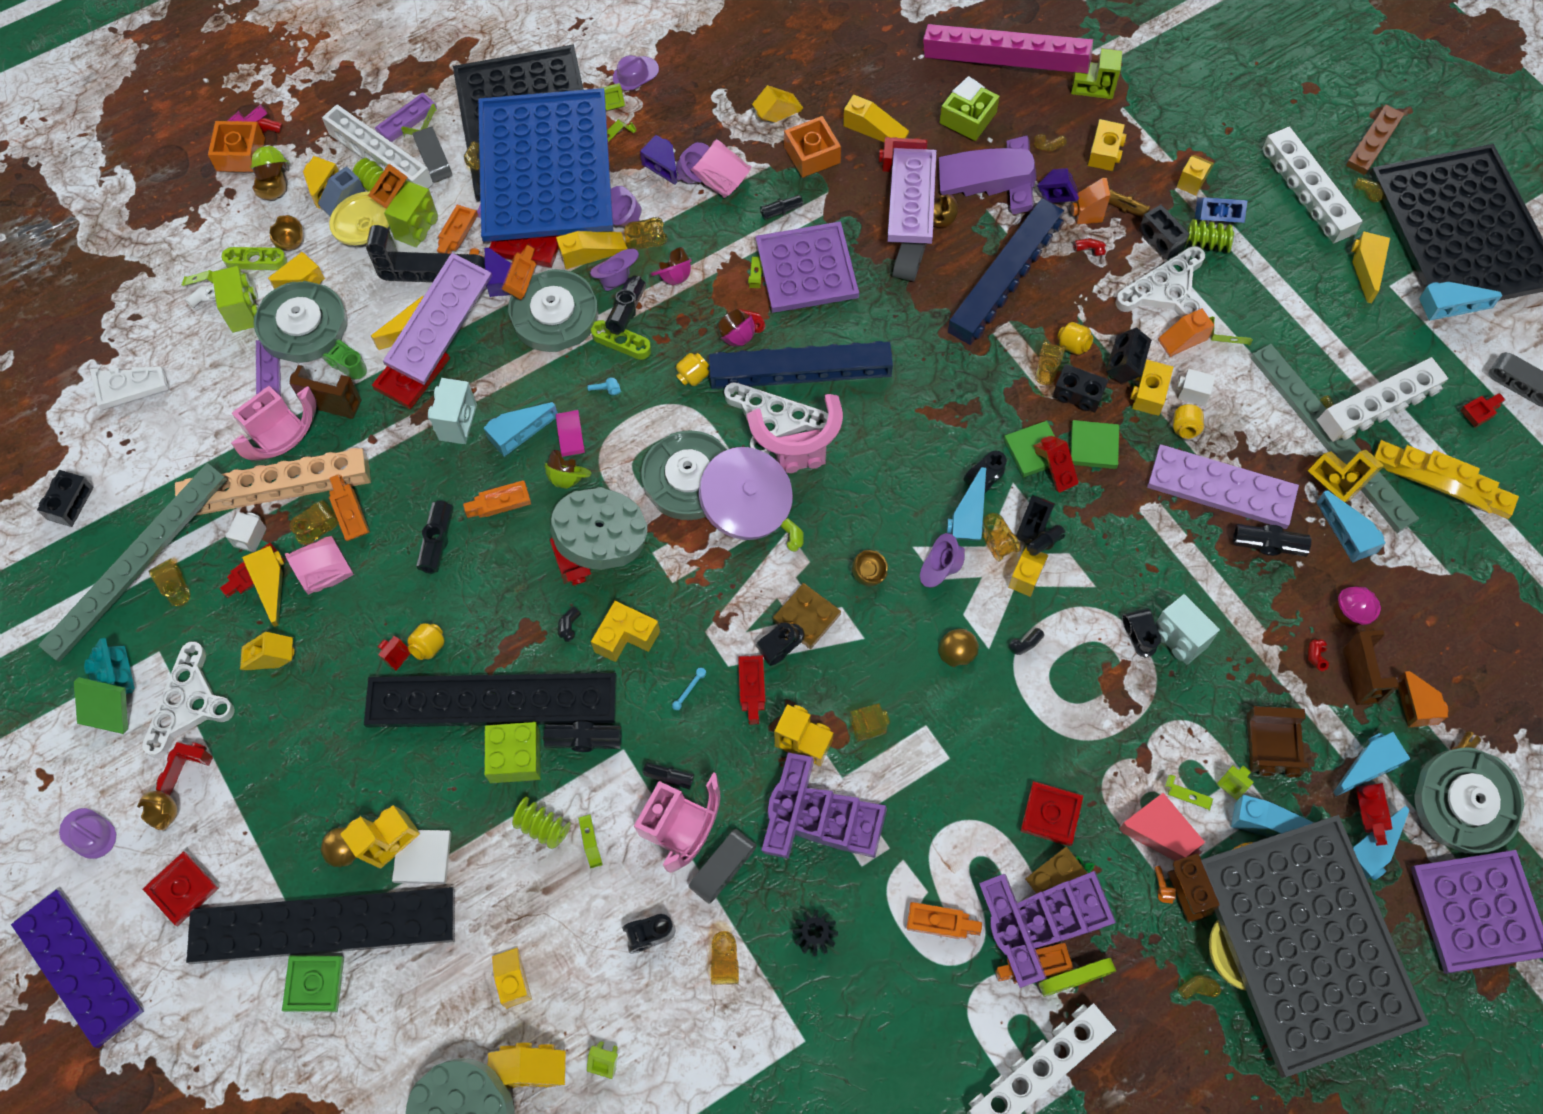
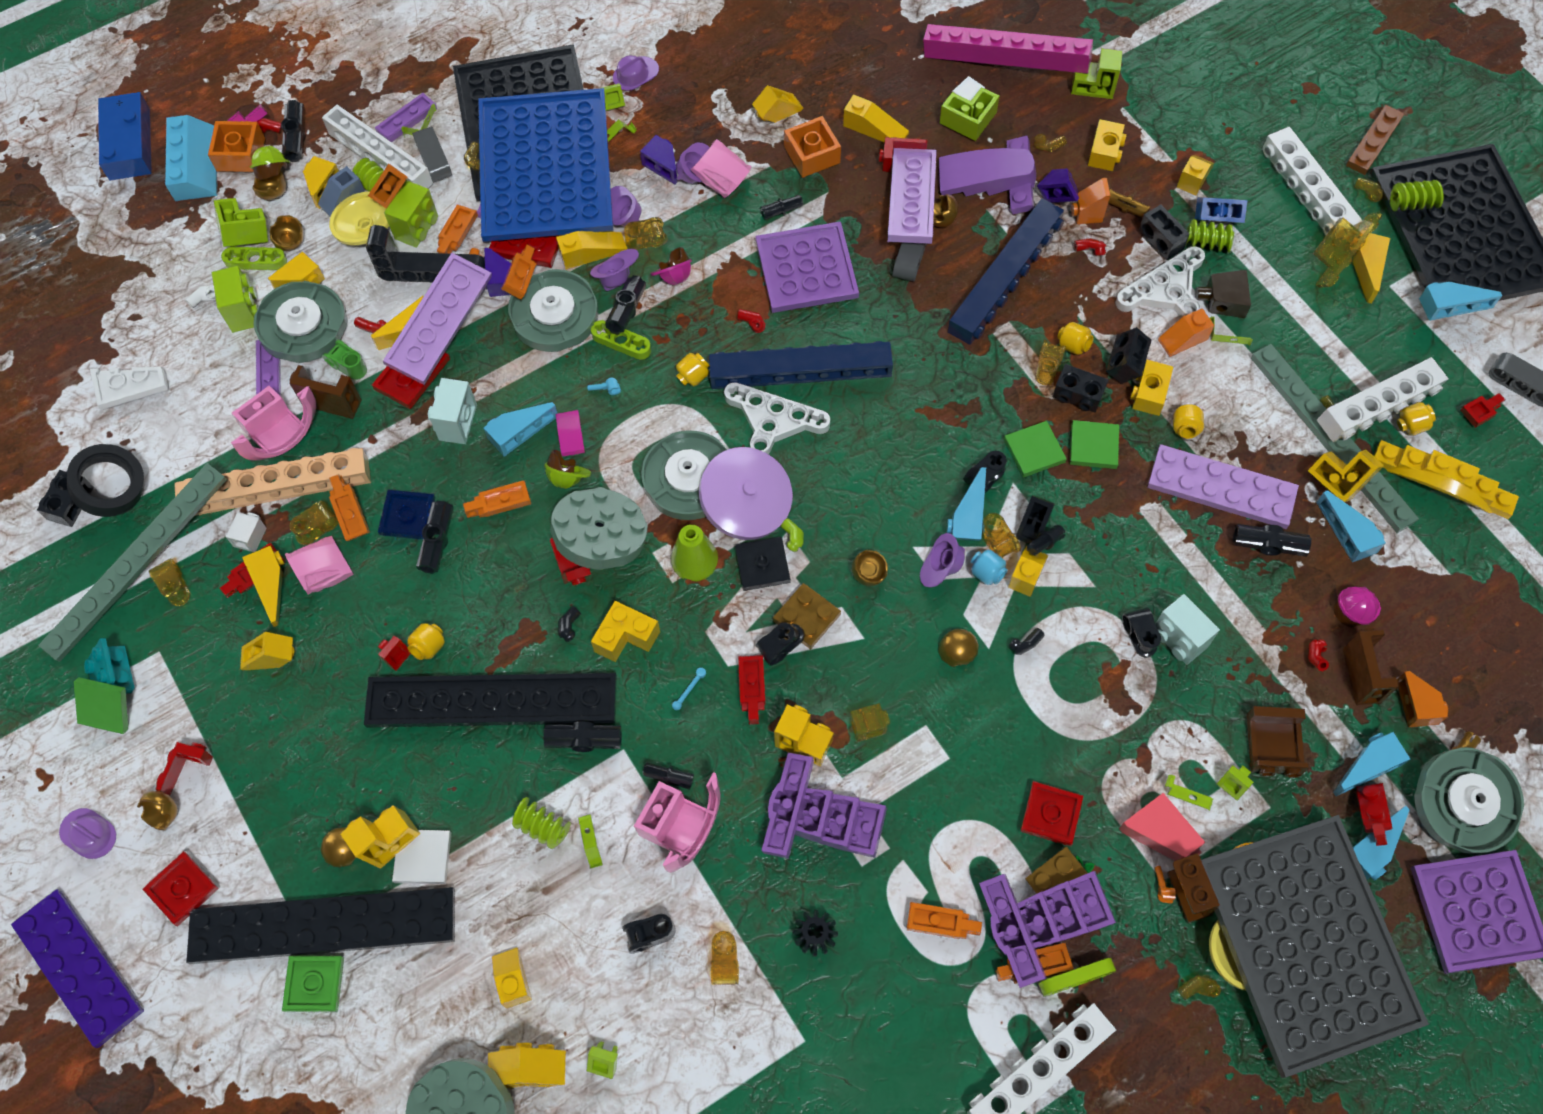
white beam [142,642,235,758] -> none
lime piece [181,270,213,286] -> none
lime brick [484,722,541,783] -> none
dark grey beam [688,829,757,904] -> none
piece [718,309,755,346] -> none
bright pink piece [746,394,843,473] -> none
lime piece [748,256,762,288] -> none
red bracket [1033,436,1079,493] -> none
white brick [1177,369,1215,406] -> none
medium azure slope [1231,795,1314,837] -> none
none -> black tyre [67,444,144,517]
none -> blue brick [98,92,152,181]
none -> medium azure slope [165,115,217,201]
none -> lime brick [213,198,268,247]
none -> black piece [281,100,306,162]
none -> red arm [354,317,386,333]
none -> clear blue plate [378,490,435,540]
none -> lime cone [671,525,718,582]
none -> black plate [735,537,791,591]
none -> medium azure head [970,550,1008,585]
none -> dark brown torso [1195,270,1251,318]
none -> clear yellow bracket [1313,212,1382,288]
none -> lime piece [1390,180,1443,211]
none -> yellow head [1397,402,1436,436]

